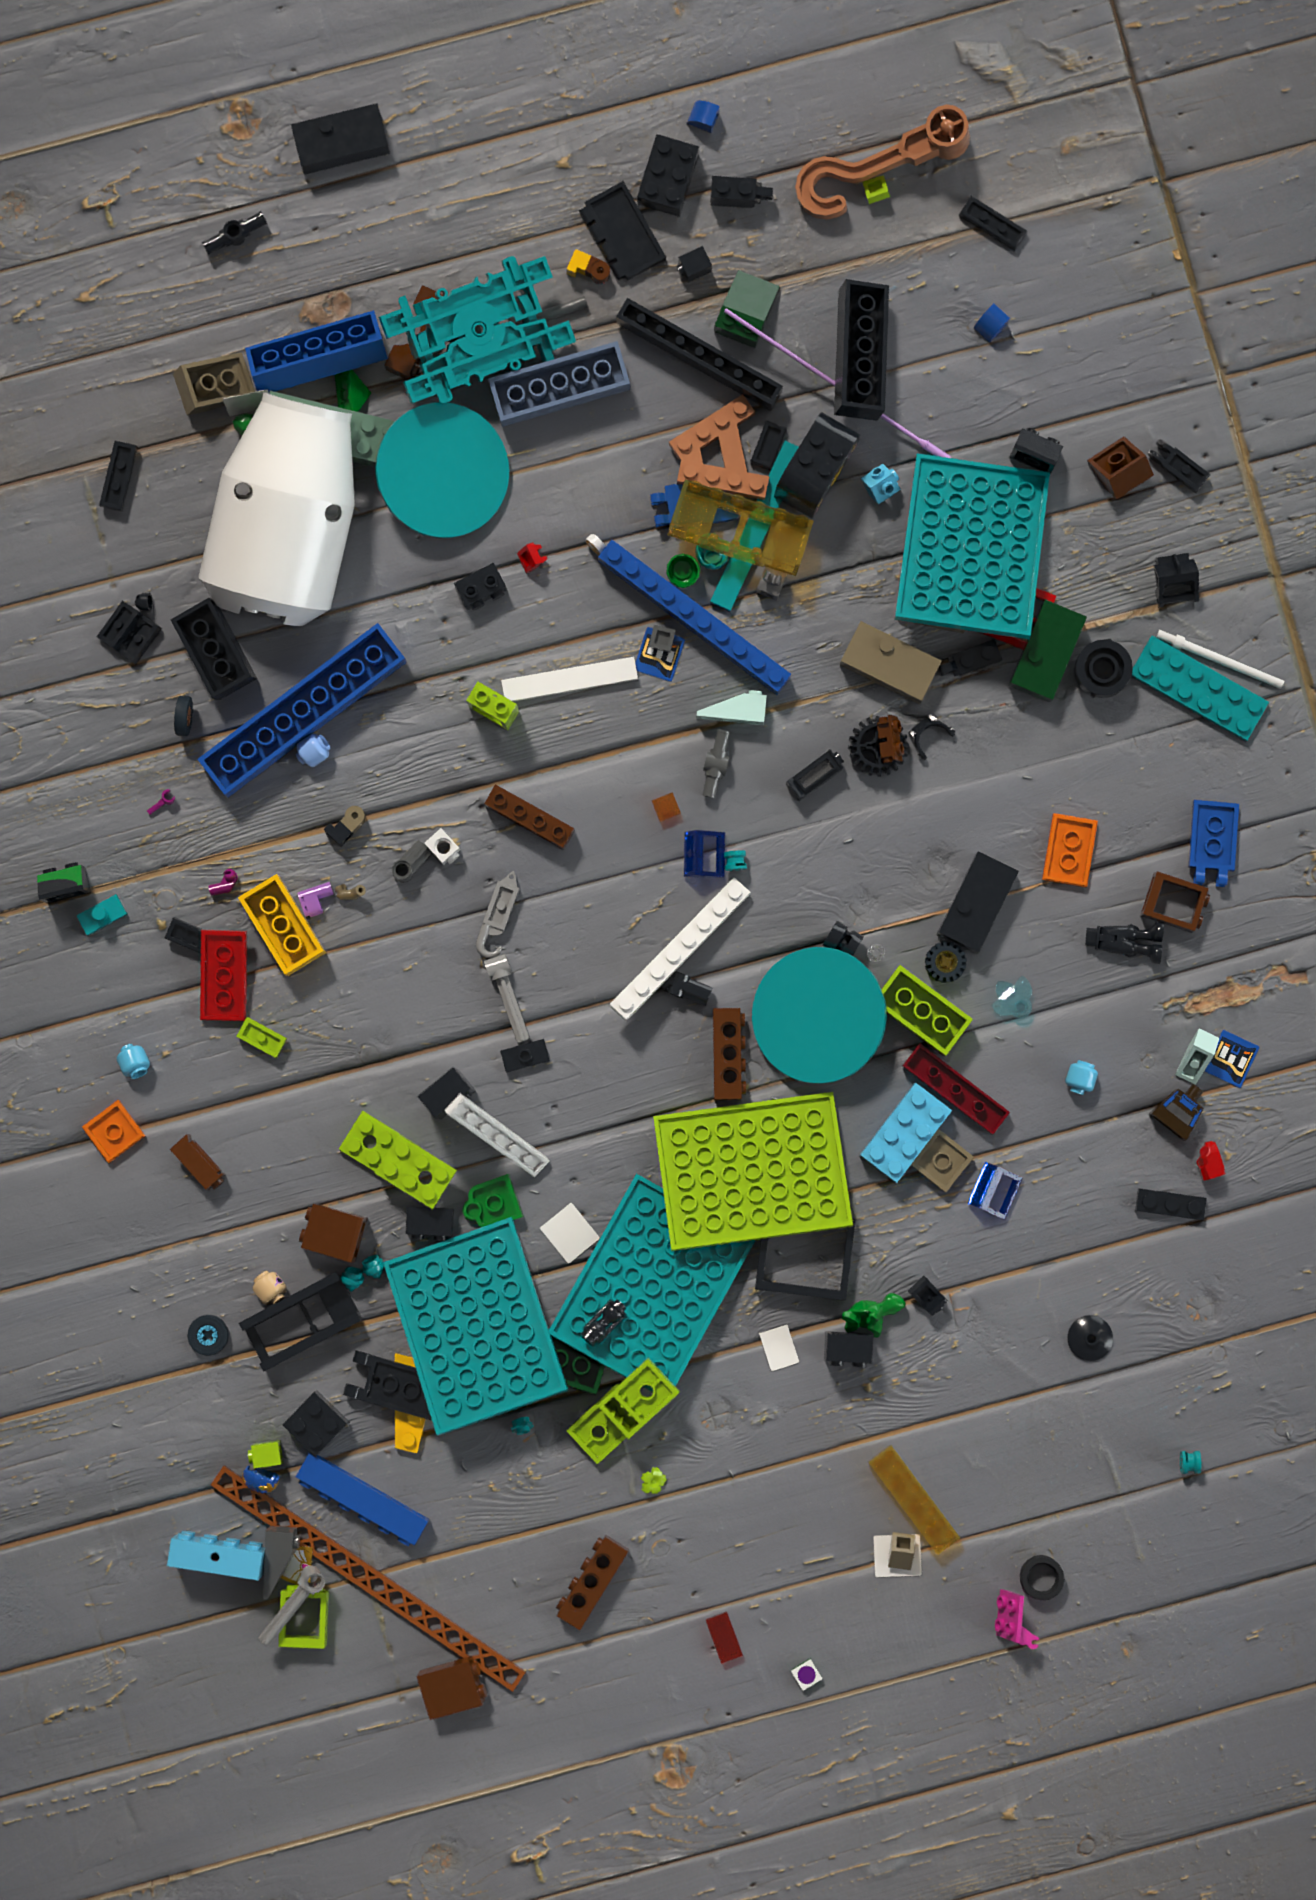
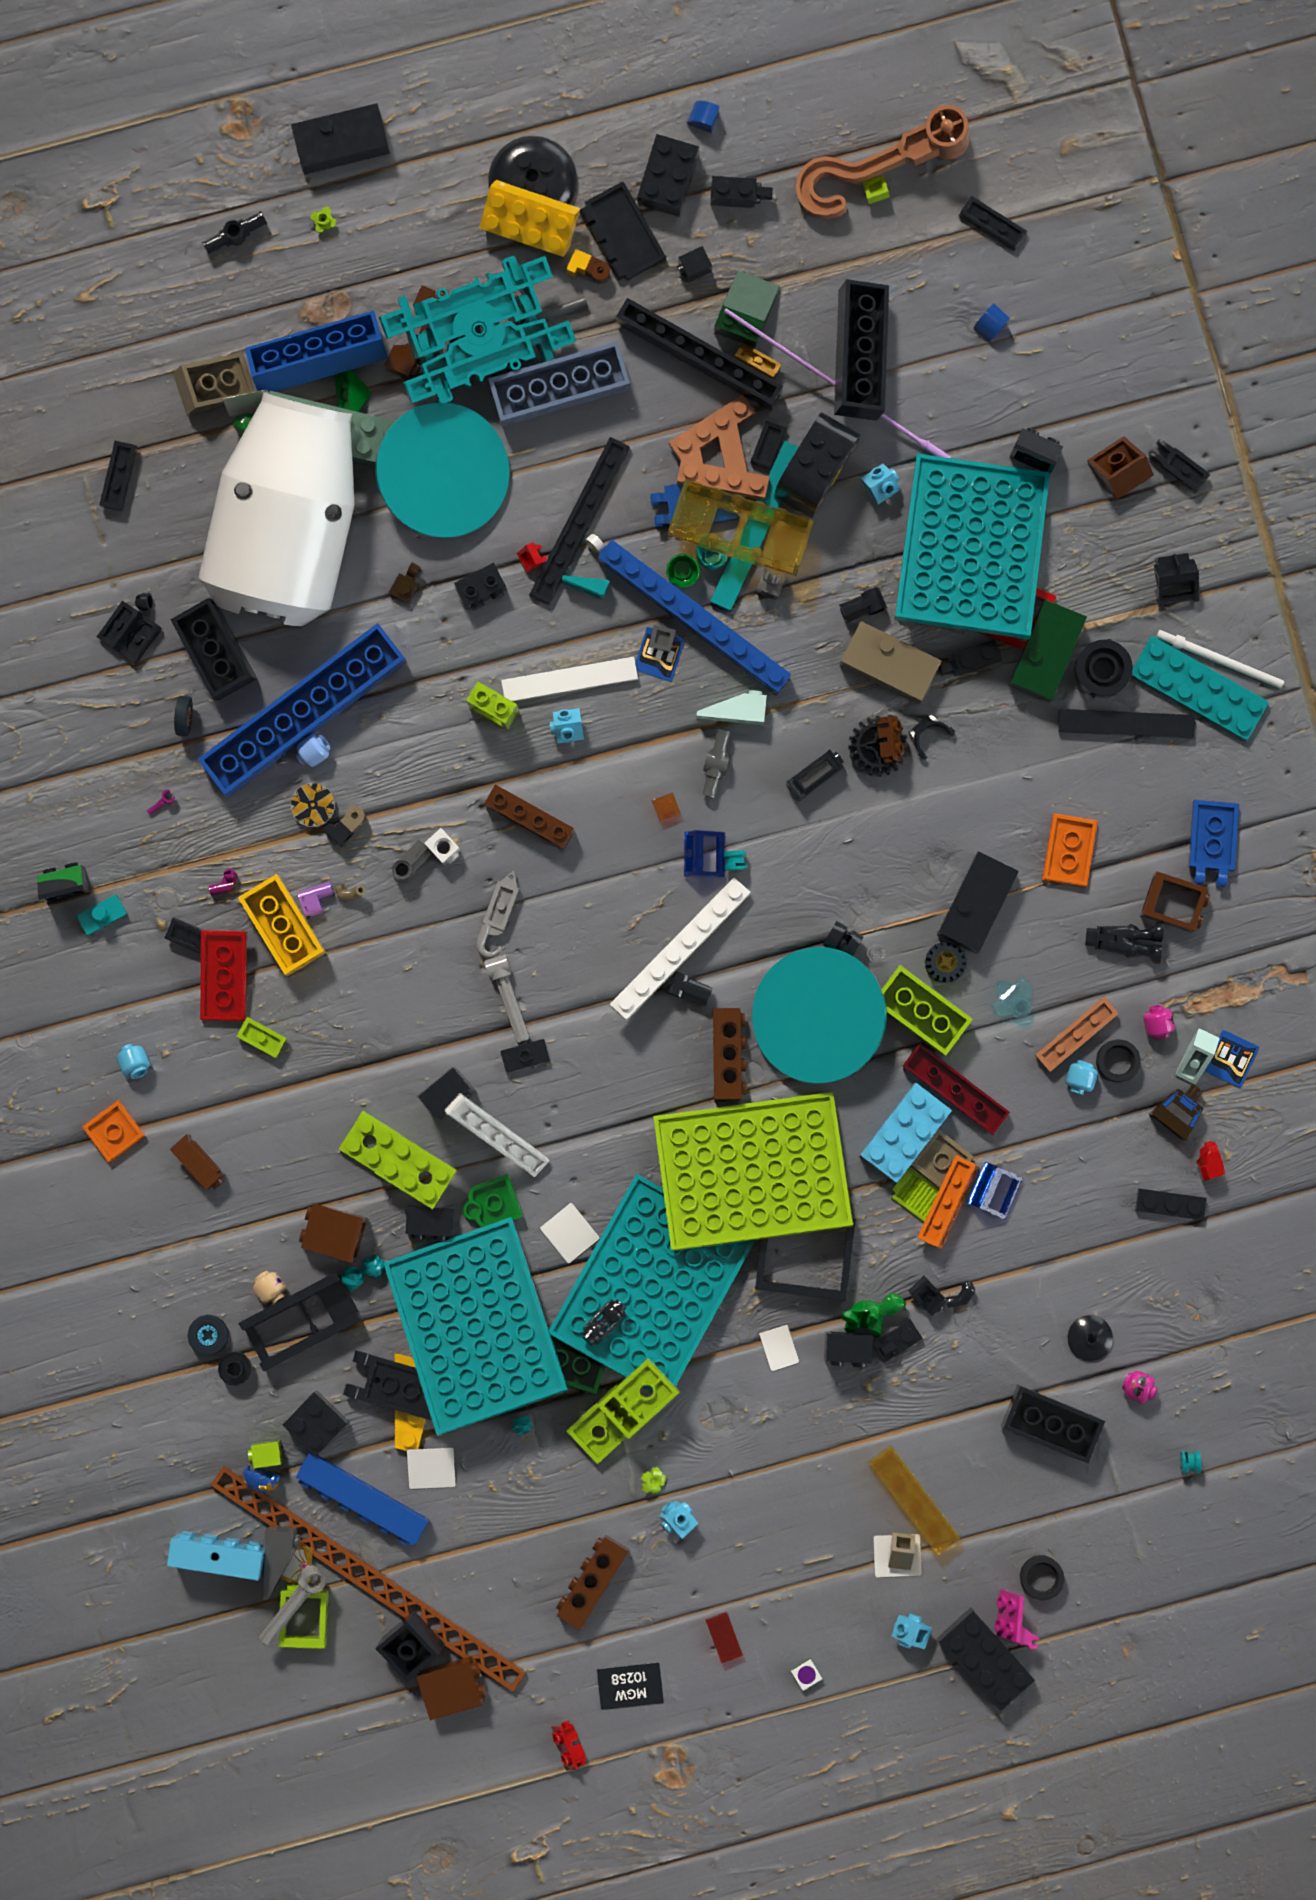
none -> black plate [218,1352,252,1386]
none -> tile [291,783,336,828]
none -> lime plate [310,207,336,233]
none -> black brick [375,1611,445,1682]
none -> dark brown plate [389,562,421,604]
none -> white sticker [407,1448,456,1489]
none -> yellow brick [479,180,580,257]
none -> black brick [488,136,577,205]
none -> black tile [529,437,630,606]
none -> medium azure brick [550,708,584,743]
none -> red hinge [551,1720,587,1770]
none -> teal slope [562,575,610,600]
none -> black sticker [597,1663,664,1710]
none -> medium azure brick [658,1500,698,1539]
none -> pearl gold plate [734,343,782,380]
none -> black piece [839,587,887,623]
none -> black hinge [873,1319,923,1363]
none -> medium azure brick [891,1613,933,1649]
none -> lime window [892,1166,940,1222]
none -> orange fence [917,1155,979,1249]
none -> black brick [937,1607,1035,1711]
none -> black arm [946,1281,976,1308]
none -> black brick [1000,1384,1105,1464]
none -> nougat plate [1035,996,1119,1072]
none -> black tile [1058,709,1195,738]
none -> black tyre [1096,1039,1141,1083]
none -> dark pink head [1122,1370,1158,1404]
none -> dark pink head [1143,1005,1175,1040]

